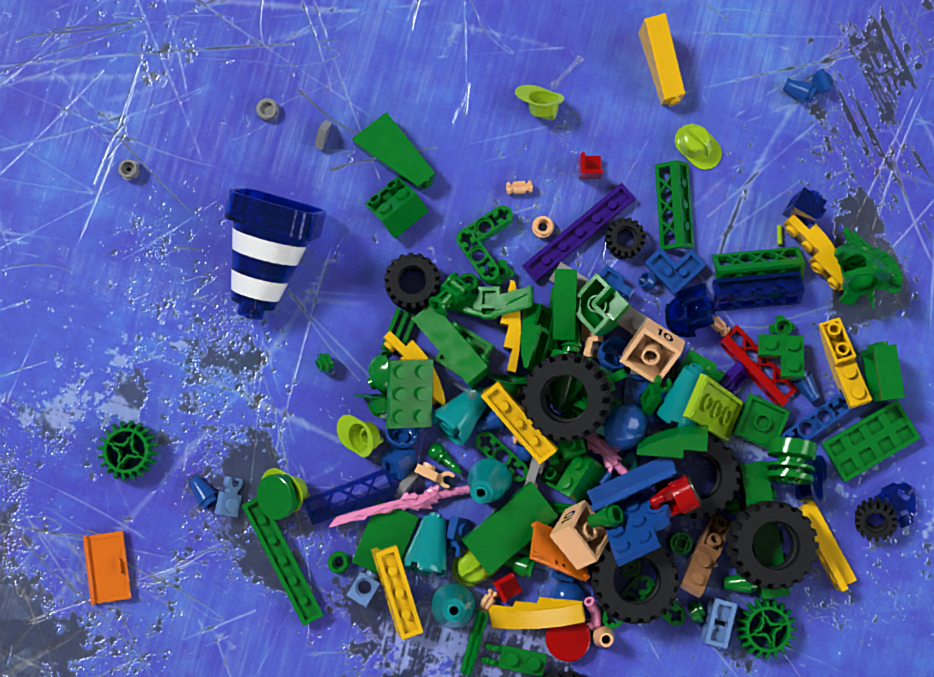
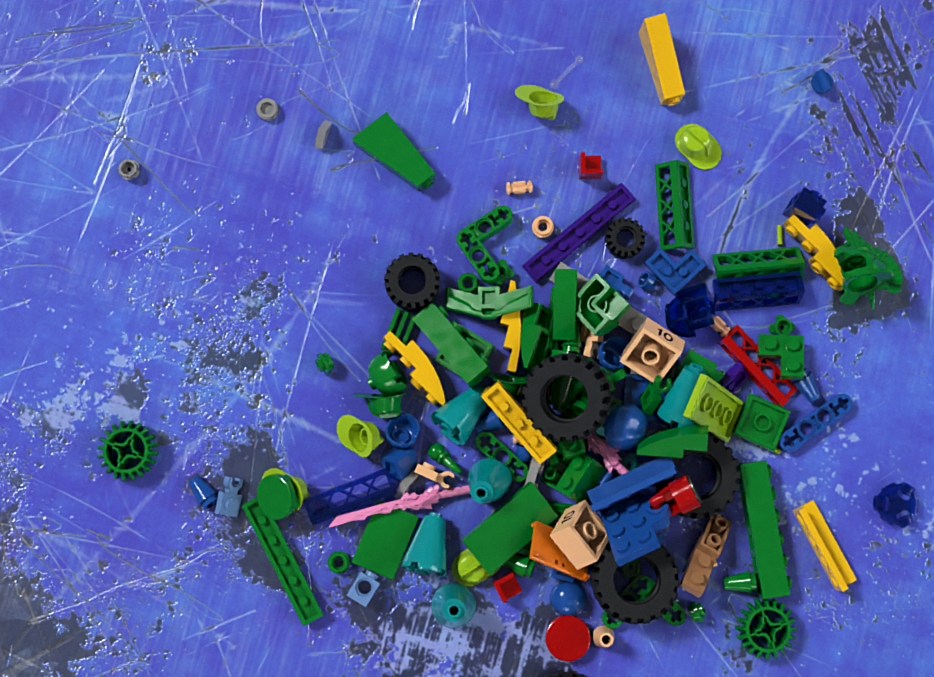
orange door [83,531,132,605] -> none
clear blue cone [223,188,327,320] -> none
green slope [364,177,429,239] -> none
yellow fence [371,545,423,640] -> none
green plate [386,359,433,429] -> none
green connector [429,272,473,314] -> none
clear hinge [445,376,477,399] -> none
blue plate [446,516,470,558] -> none
green axle [460,609,488,676] -> none
light nougat piece [476,589,499,612] -> none
green hinge [481,643,547,677] -> none
yellow slope [488,597,586,629] -> none
bright pink arm [584,597,601,630] -> none
green cone [588,504,623,528] -> none
green wheel [666,531,693,555] -> none
medium blue brick [700,596,738,649] -> none
black tyre [725,501,819,590] -> none
green hinge [726,495,744,514] -> none
green wheel [765,437,817,486] -> none
blue cone [783,78,817,103] -> none
clear blue piece [796,455,827,508] -> none
yellow slope [818,317,872,409] -> none
green plate [820,399,921,482] -> none
black tyre [855,497,897,542] -> none
green window [860,341,905,403] -> none

